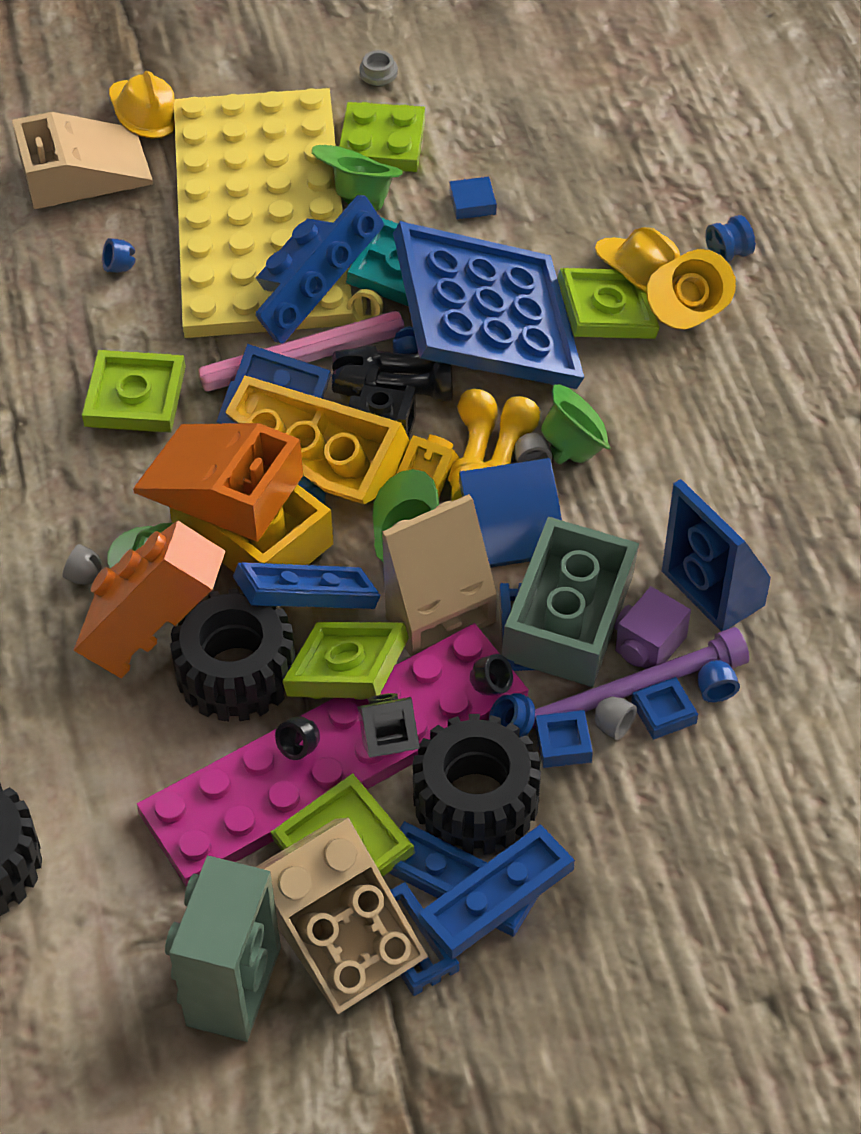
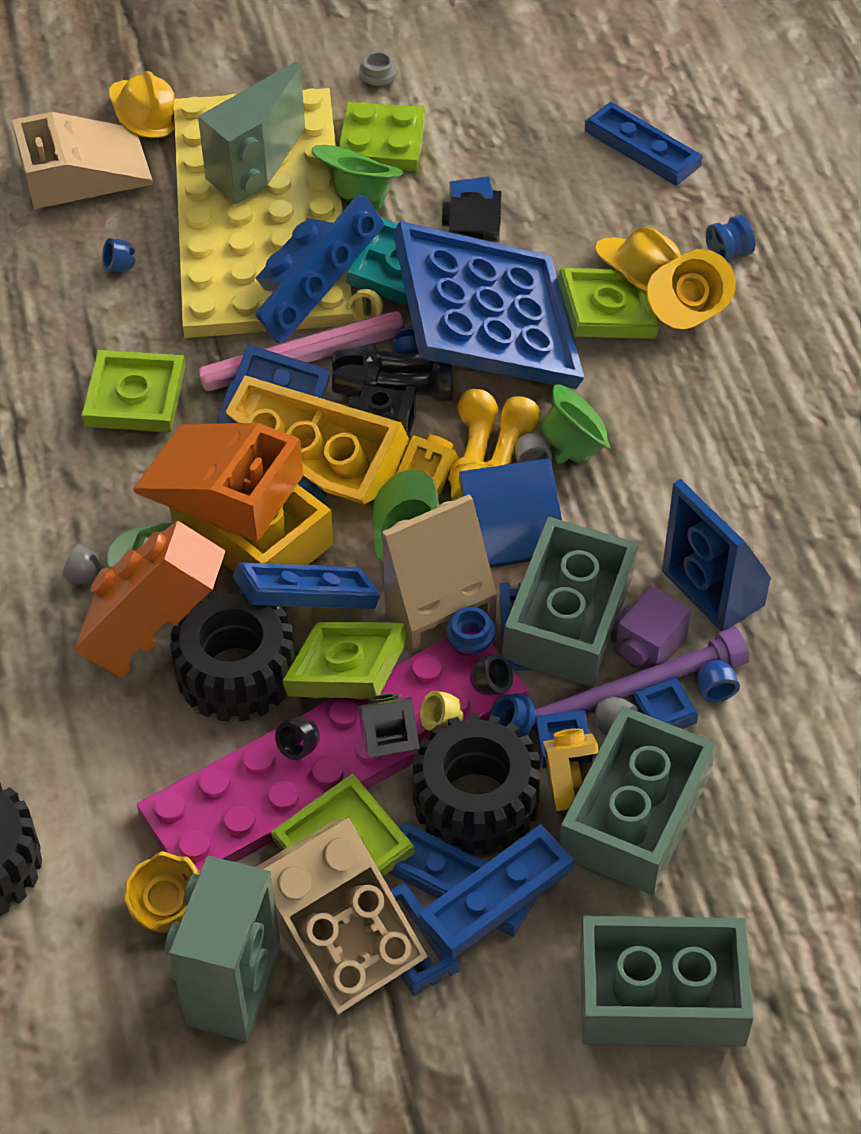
none -> yellow hair [124,851,200,933]
none -> sand green slope [198,61,305,204]
none -> light yellow hinge [420,691,463,731]
none -> black brick [442,190,502,242]
none -> blue plate [447,607,495,654]
none -> yellow bracket [543,729,599,811]
none -> sand green brick [560,706,717,896]
none -> sand green brick [580,916,754,1047]
none -> blue tile [585,101,703,186]

